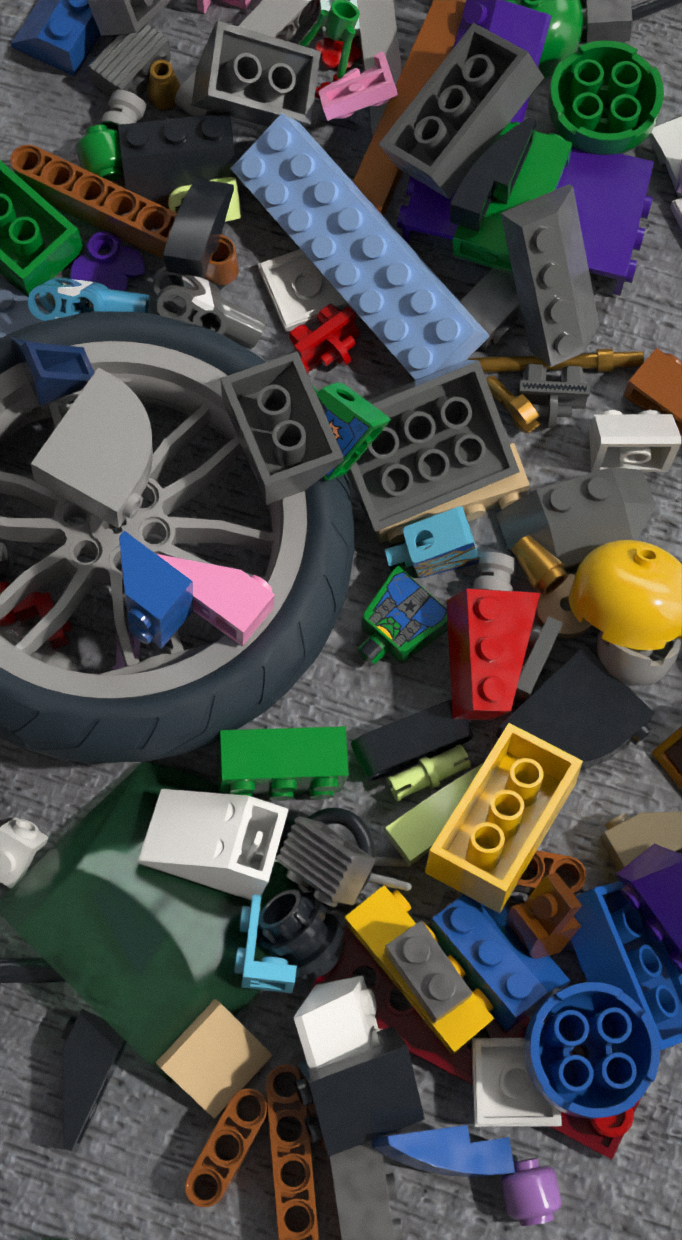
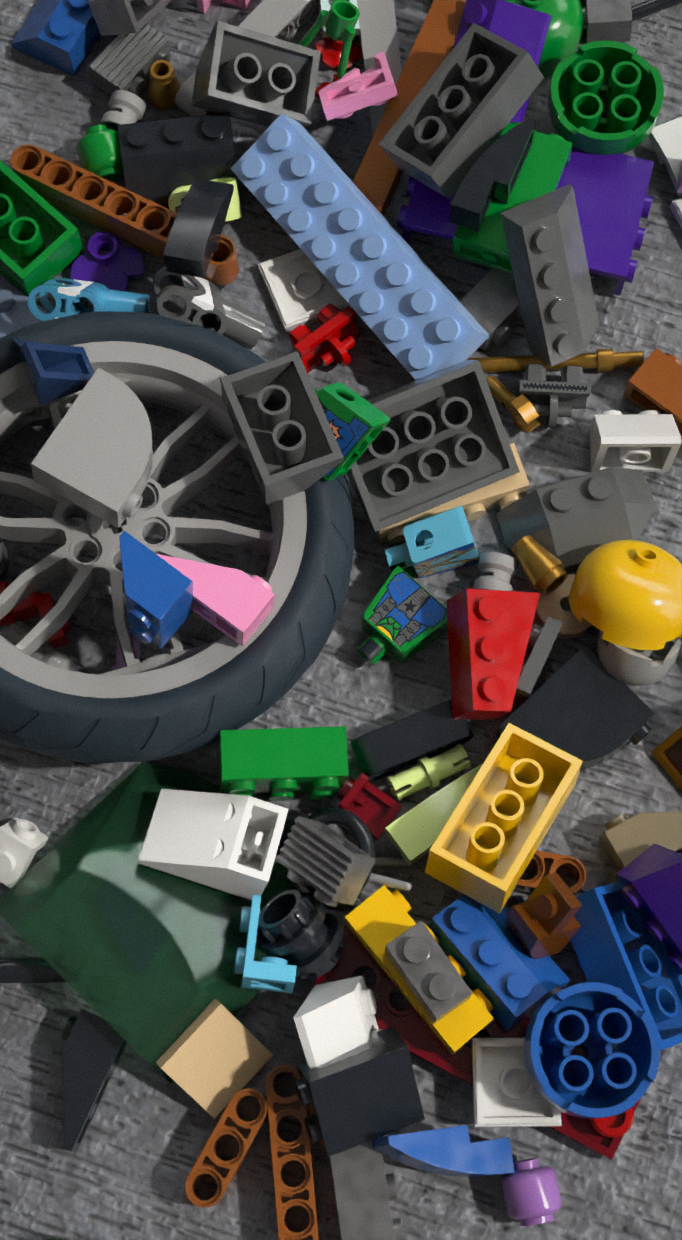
none -> dark red bracket [337,773,402,841]

